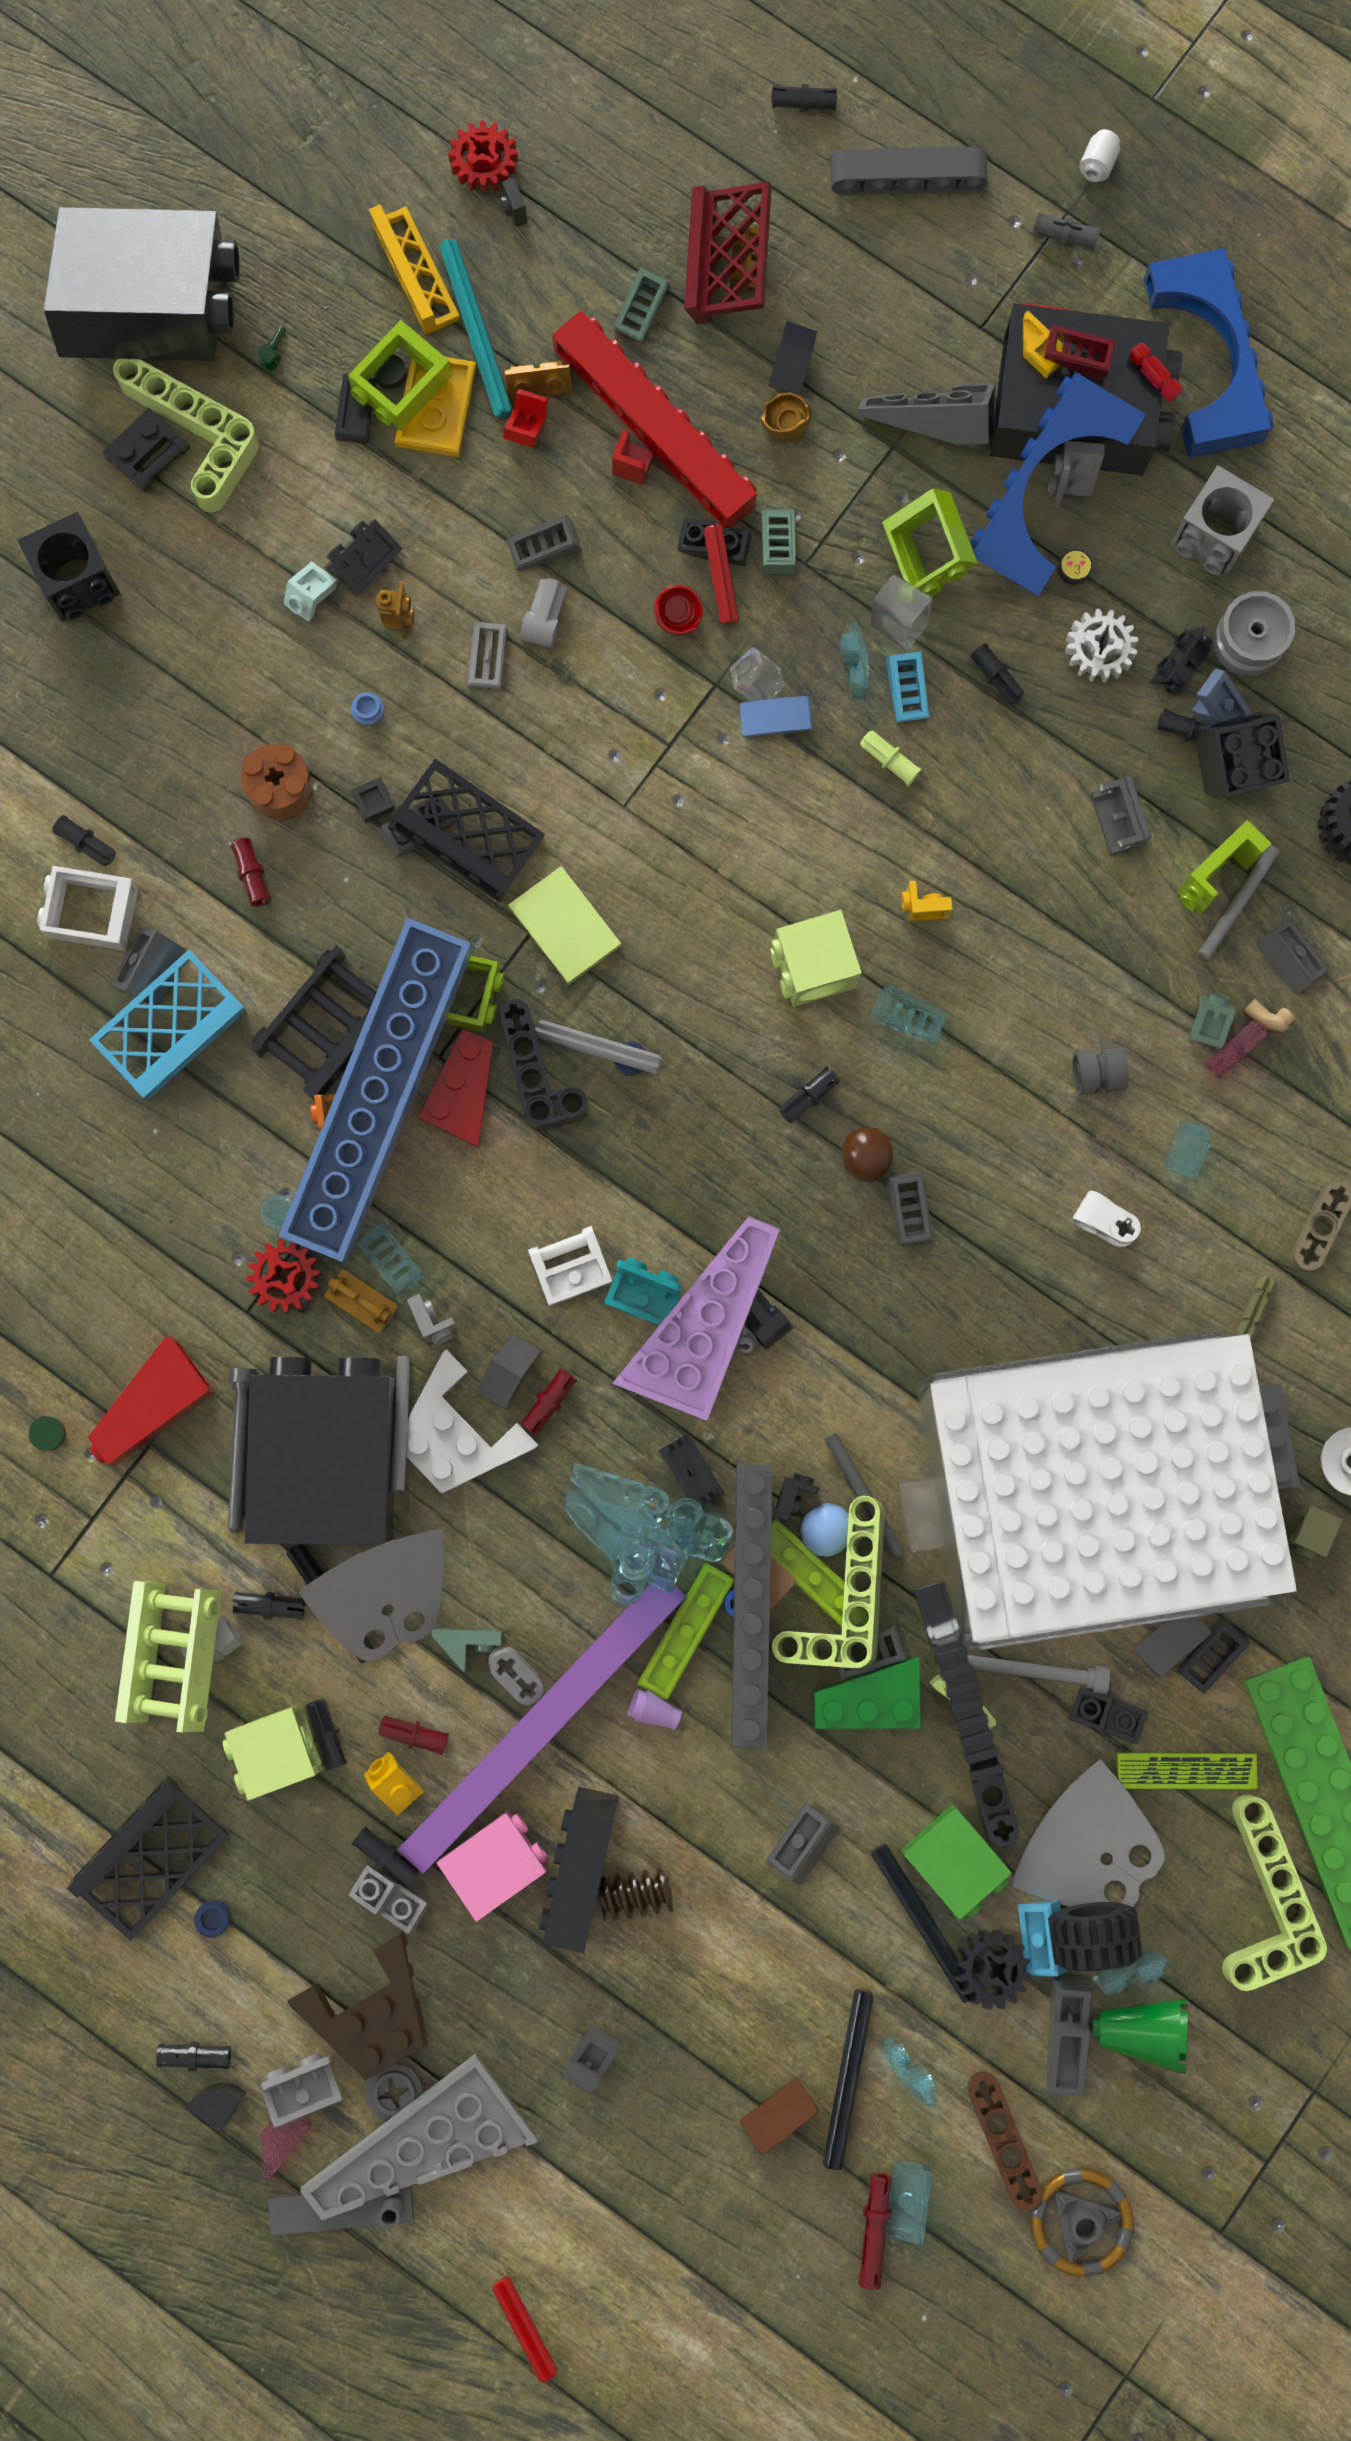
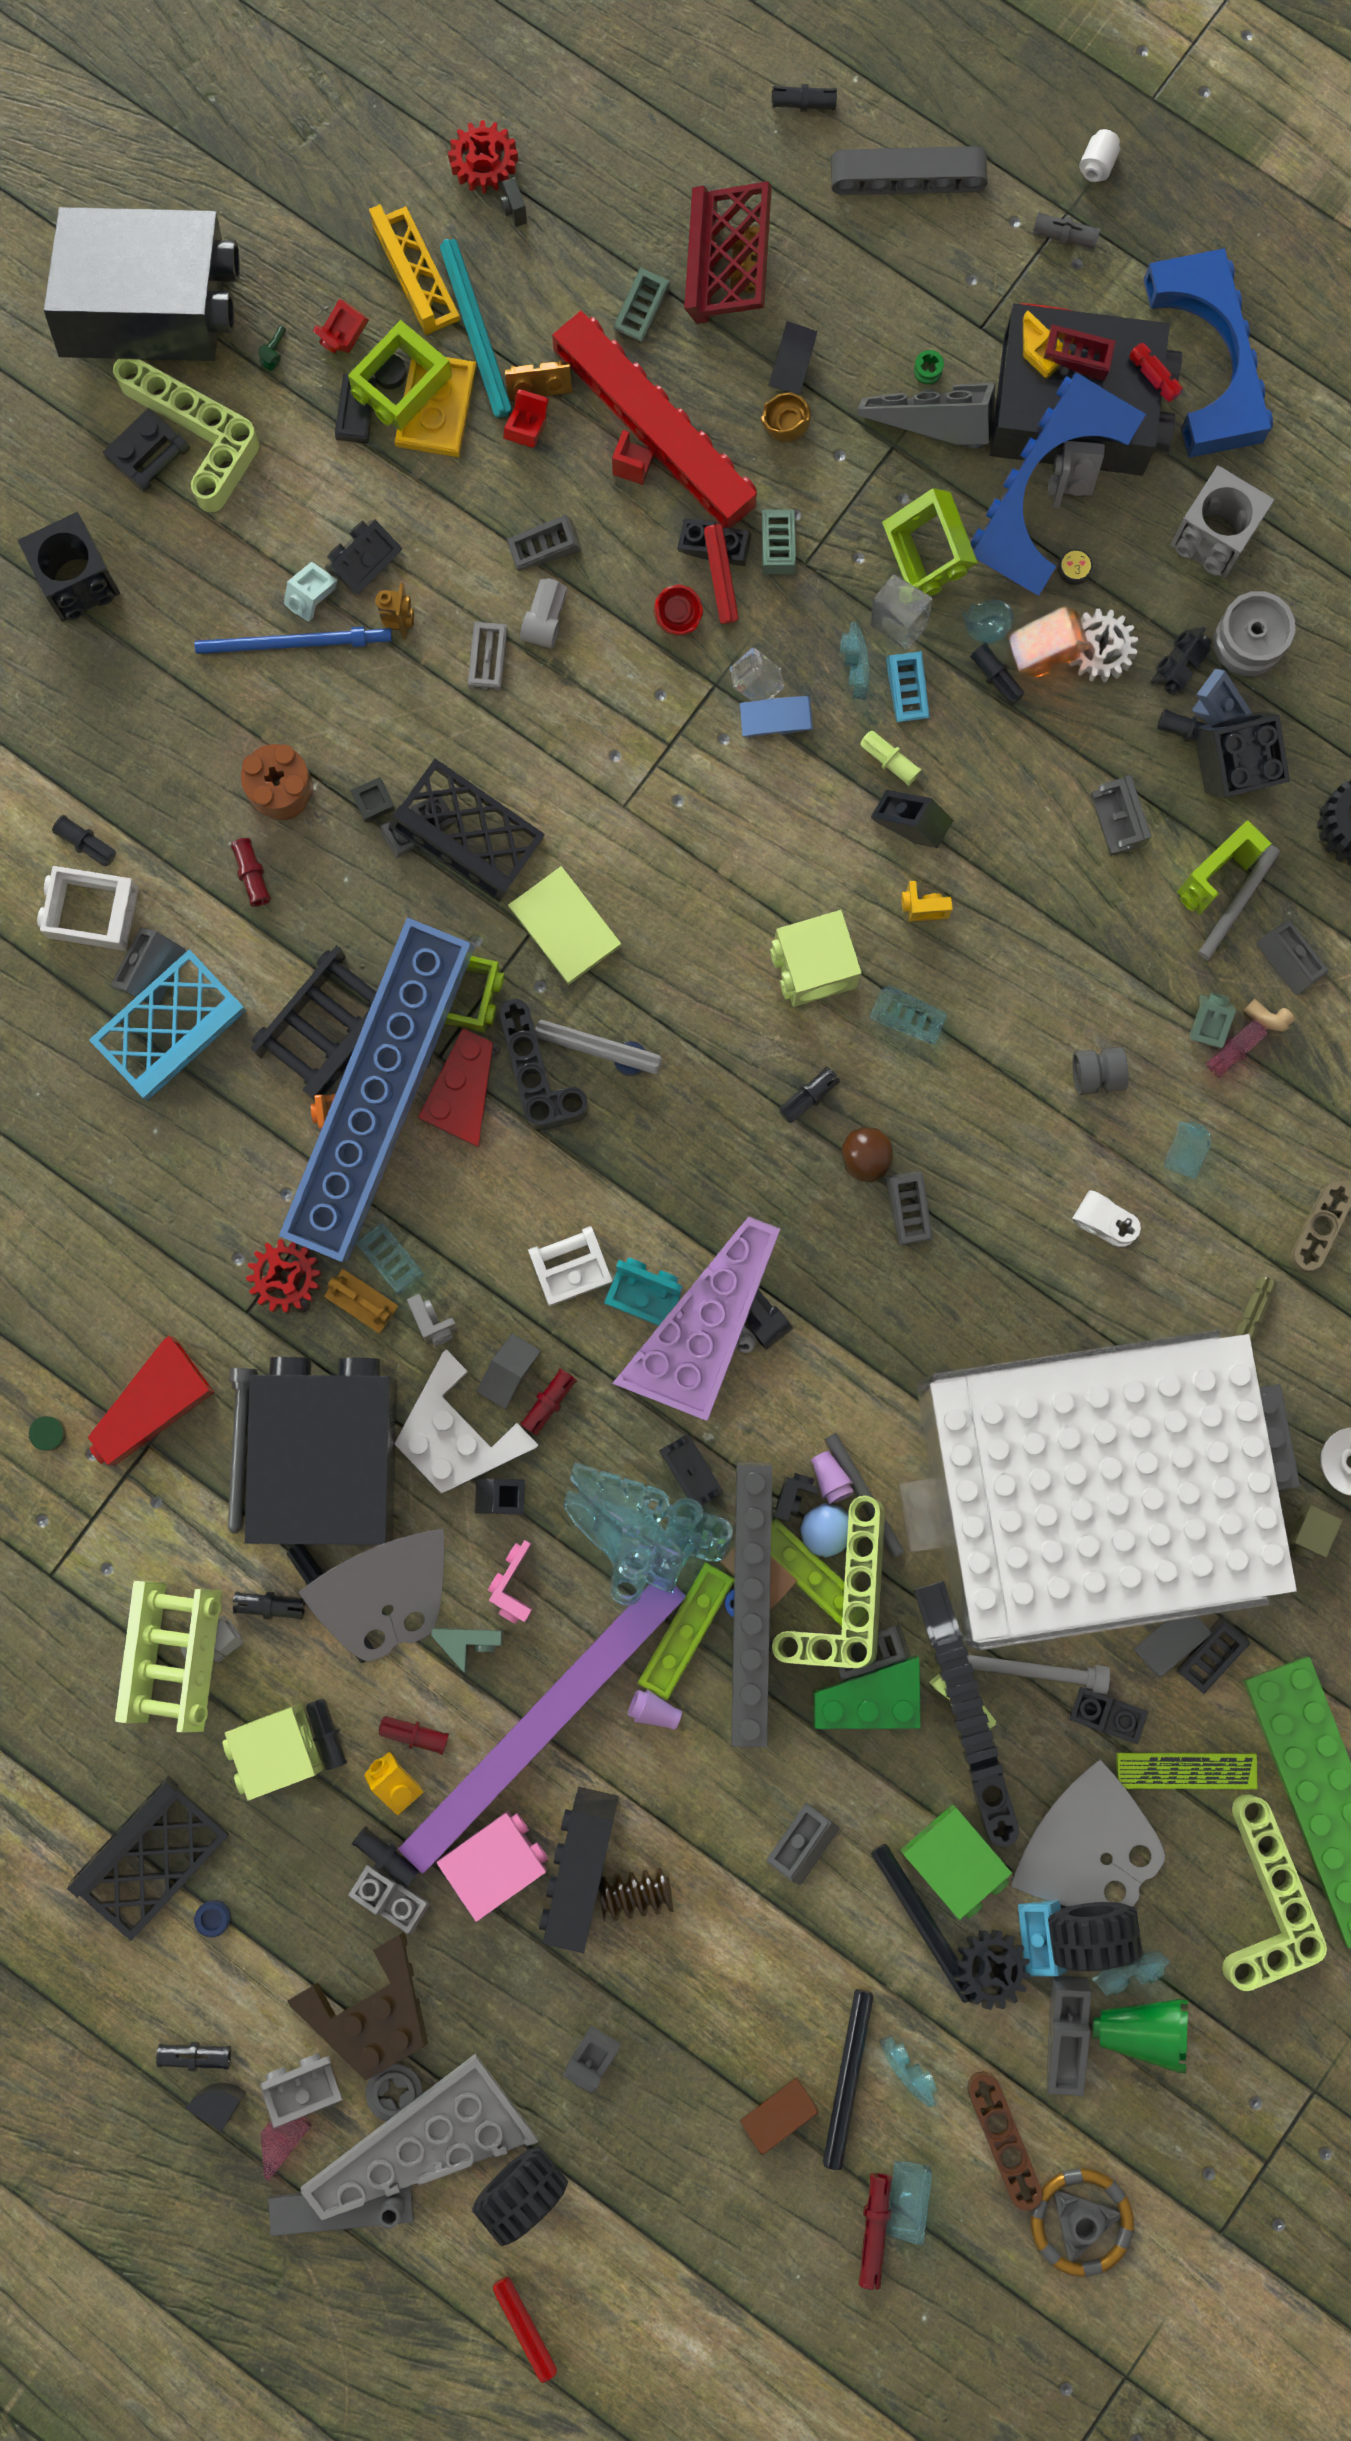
clear light blue plate [260,1195,292,1229] -> none
medium blue plate [351,692,384,726] -> none
light grey bar [391,1356,411,1493] -> none
light grey beam [488,1646,544,1705] -> none
none -> blue bar [194,626,393,654]
none -> red bracket [313,299,369,353]
none -> black tyre [472,2146,568,2246]
none -> black brick [475,1479,525,1514]
none -> bright pink bracket [487,1540,533,1624]
none -> lavender cone [811,1451,854,1505]
none -> black slope [871,790,954,848]
none -> green bush [914,350,944,385]
none -> clear light blue hair [962,600,1015,644]
none -> clear orange brick [1007,606,1090,677]

